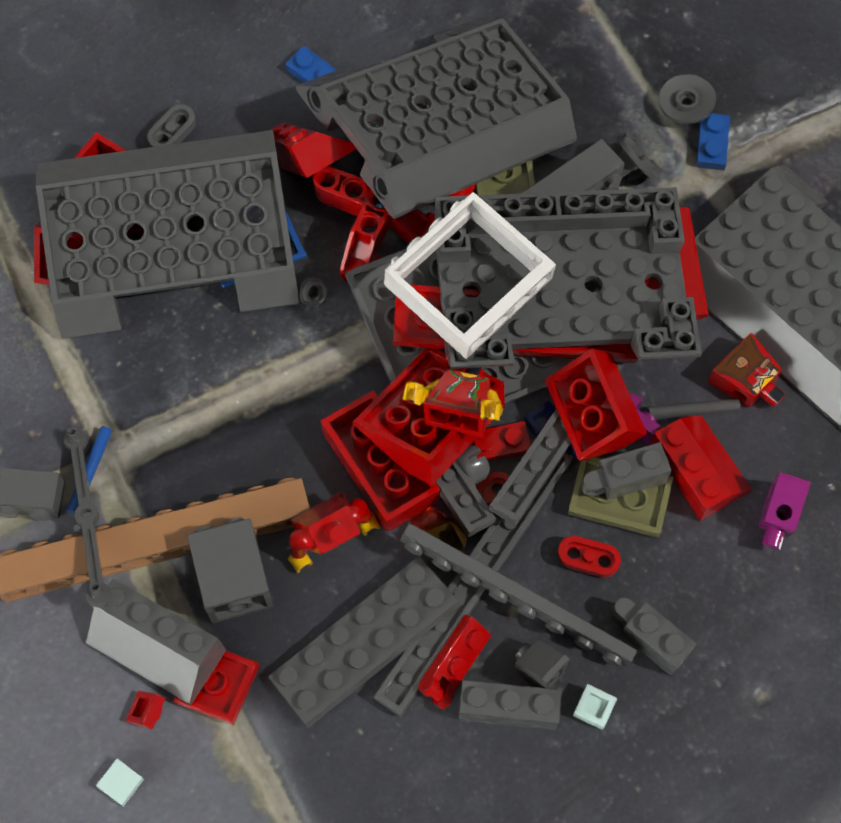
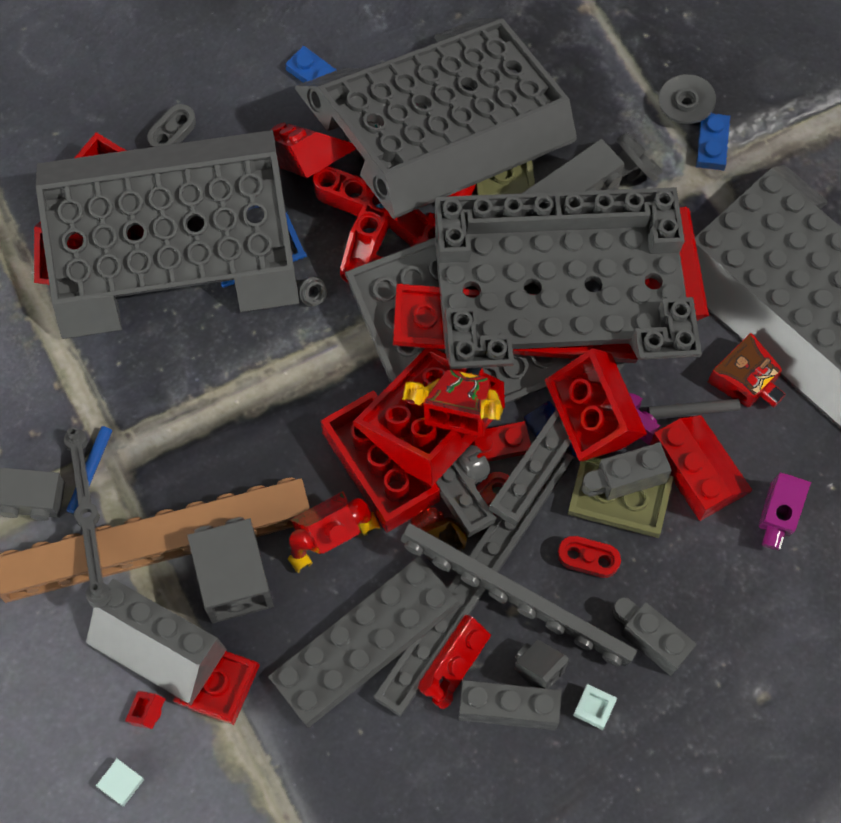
white window [384,192,556,359] -> none

